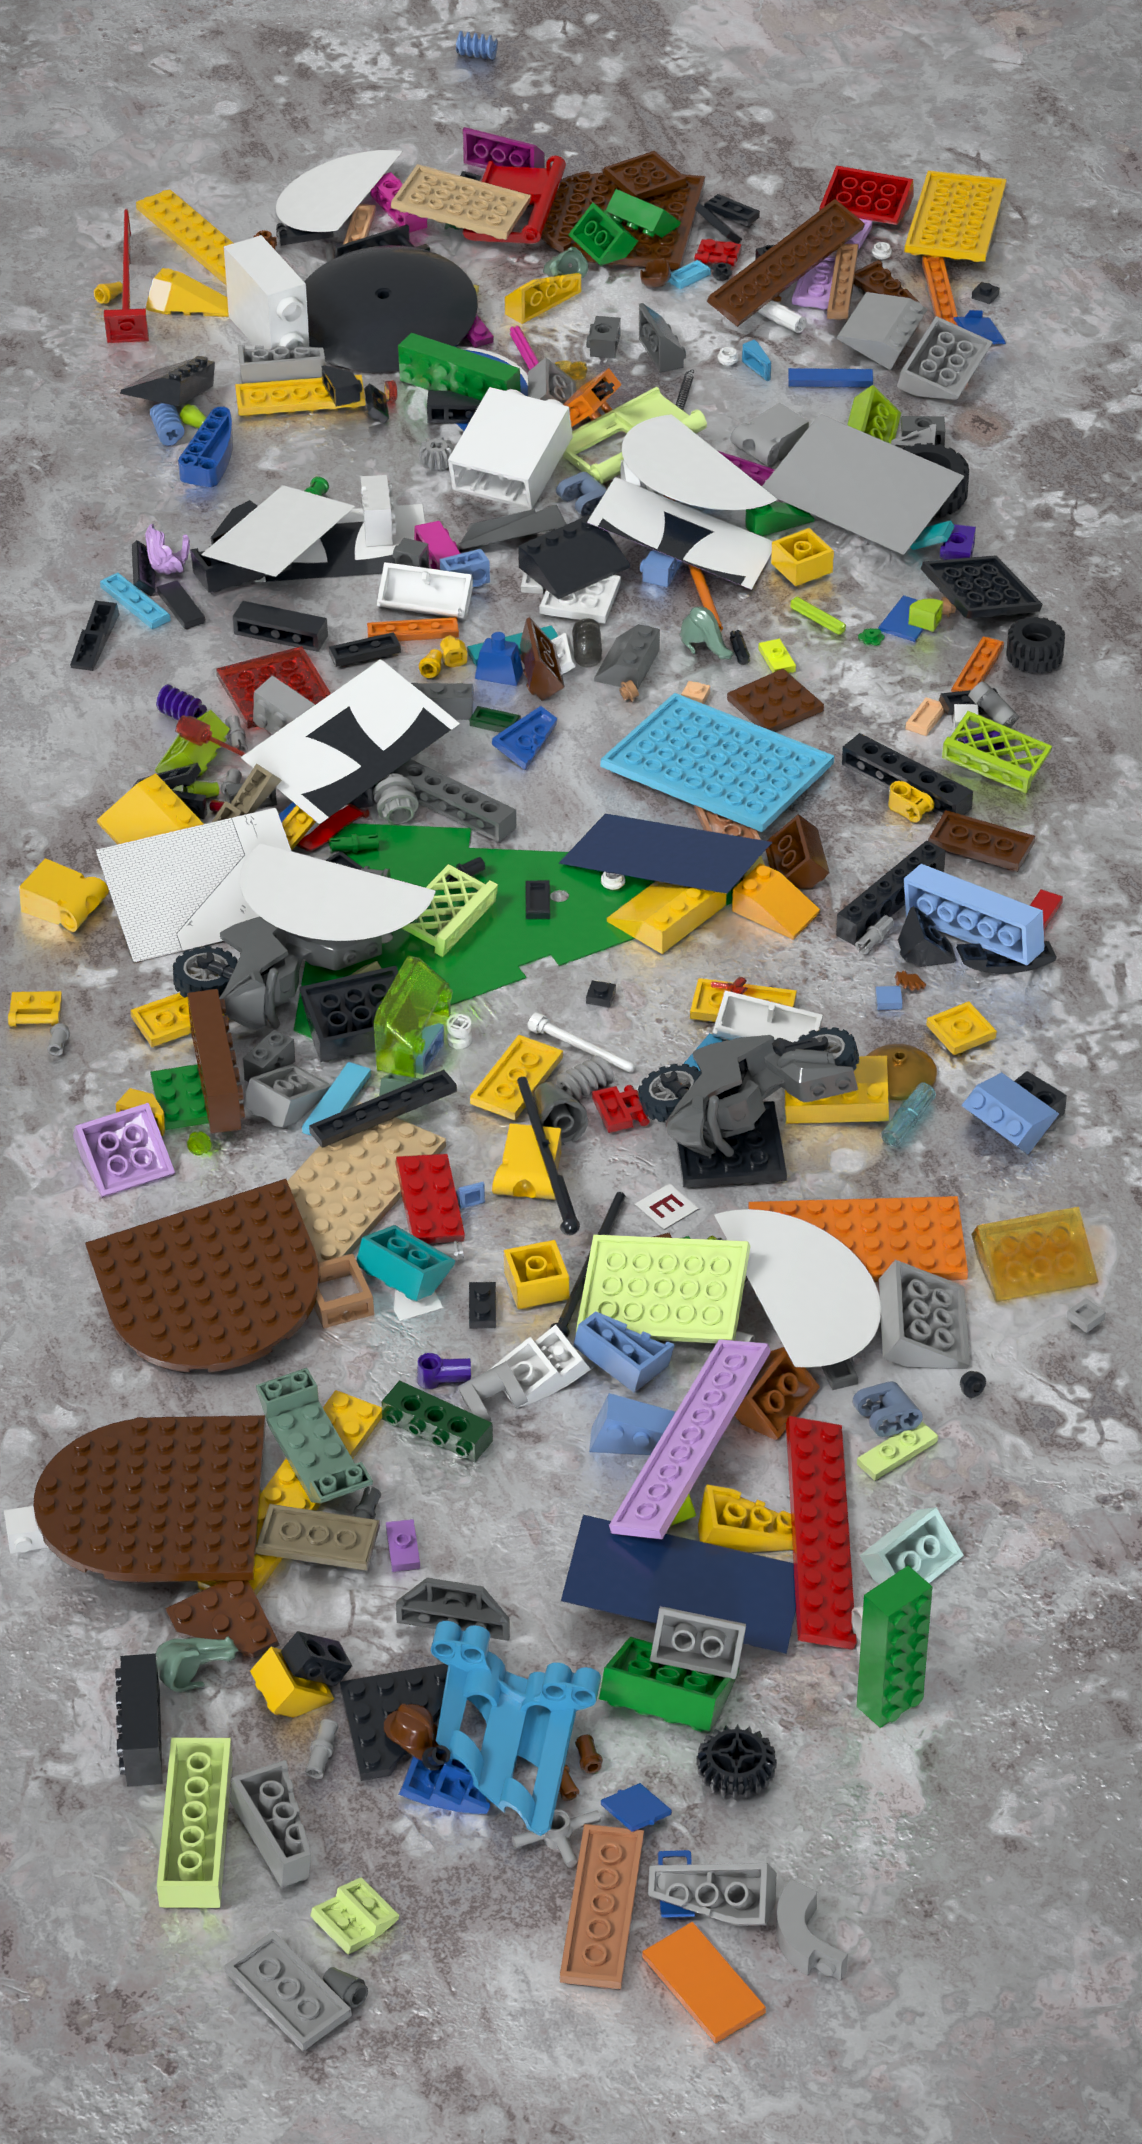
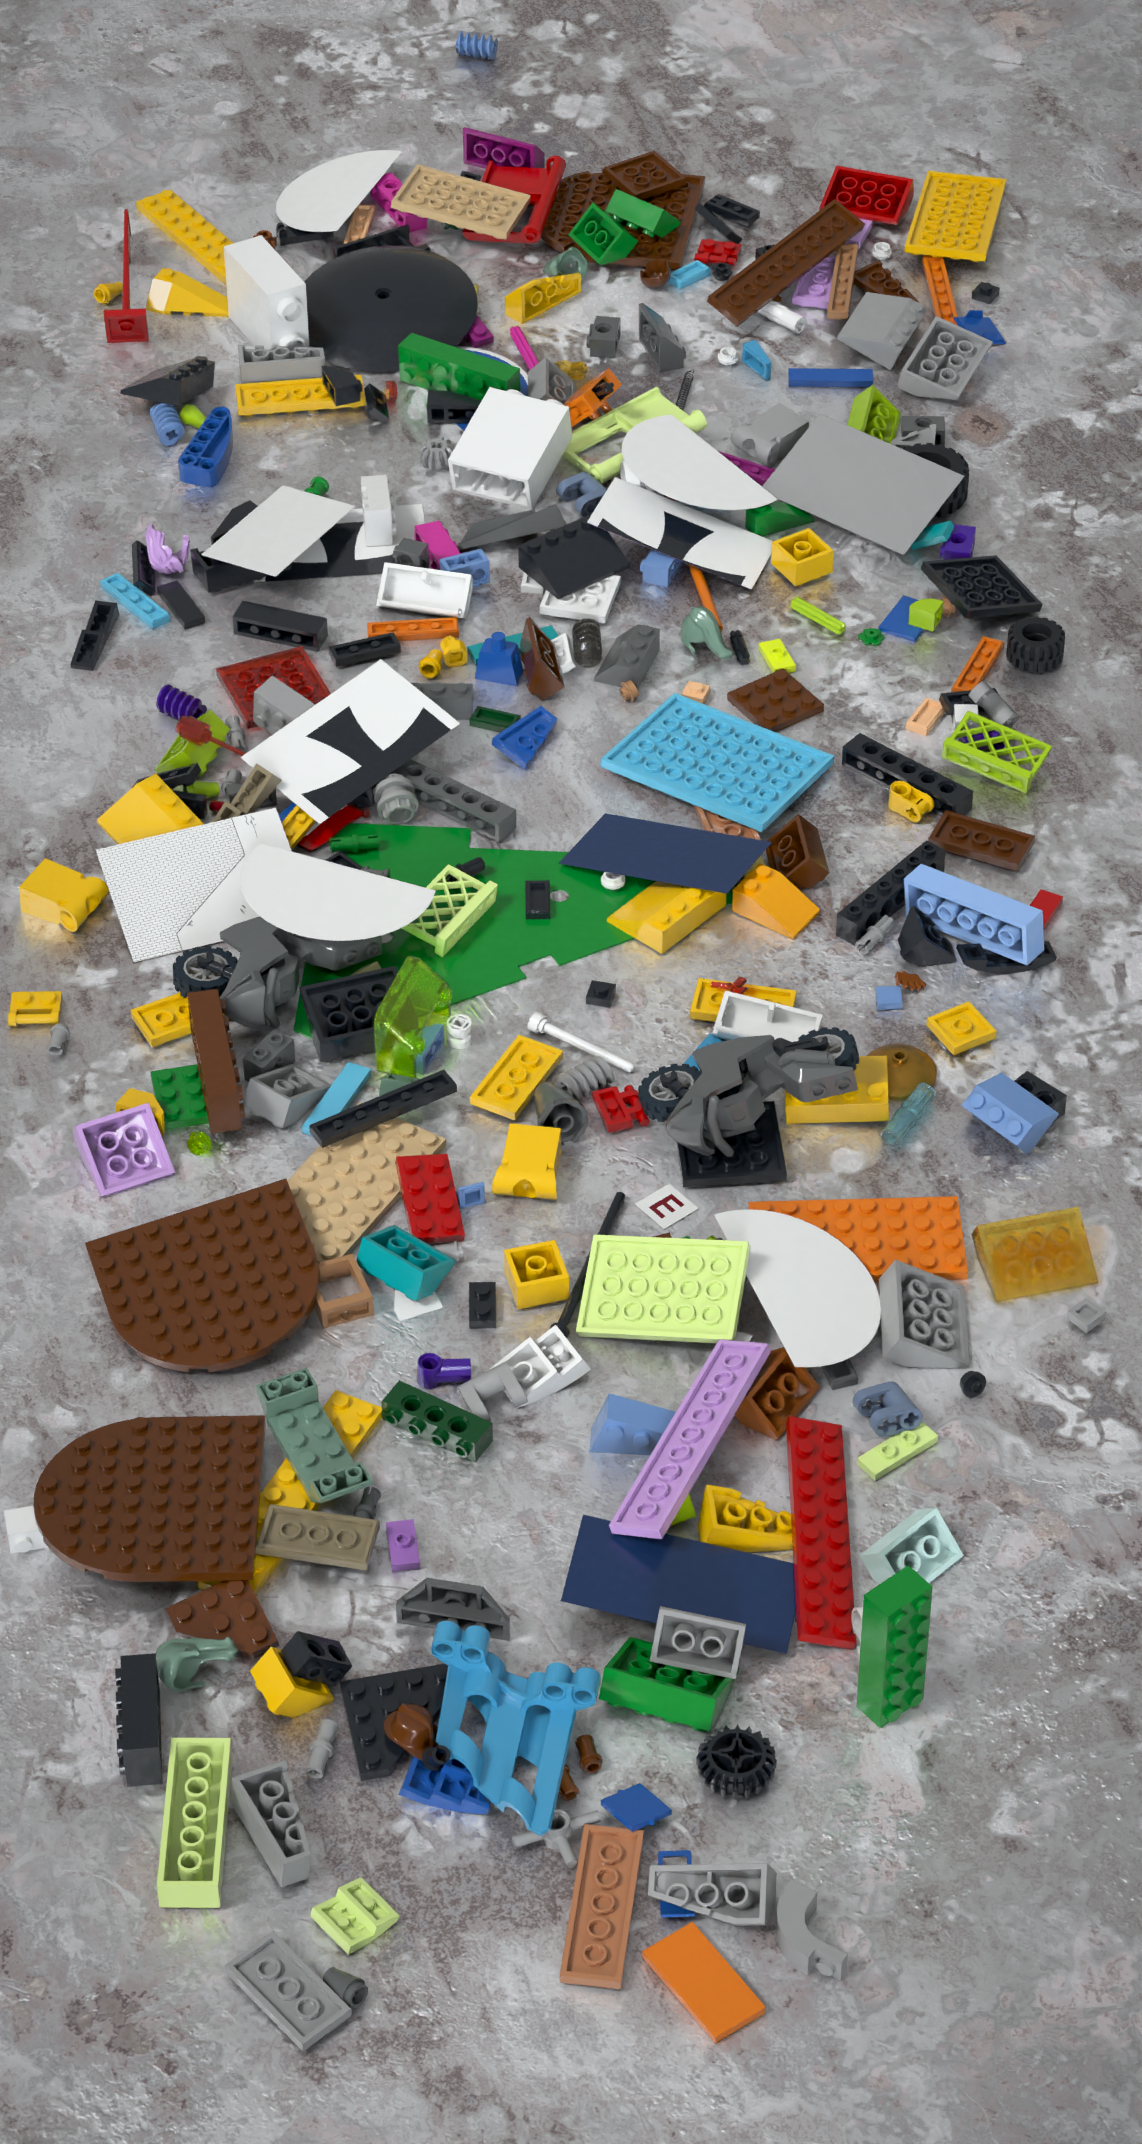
black bar [517,1077,580,1236] -> none
medium blue wedge [573,1312,675,1393] -> none

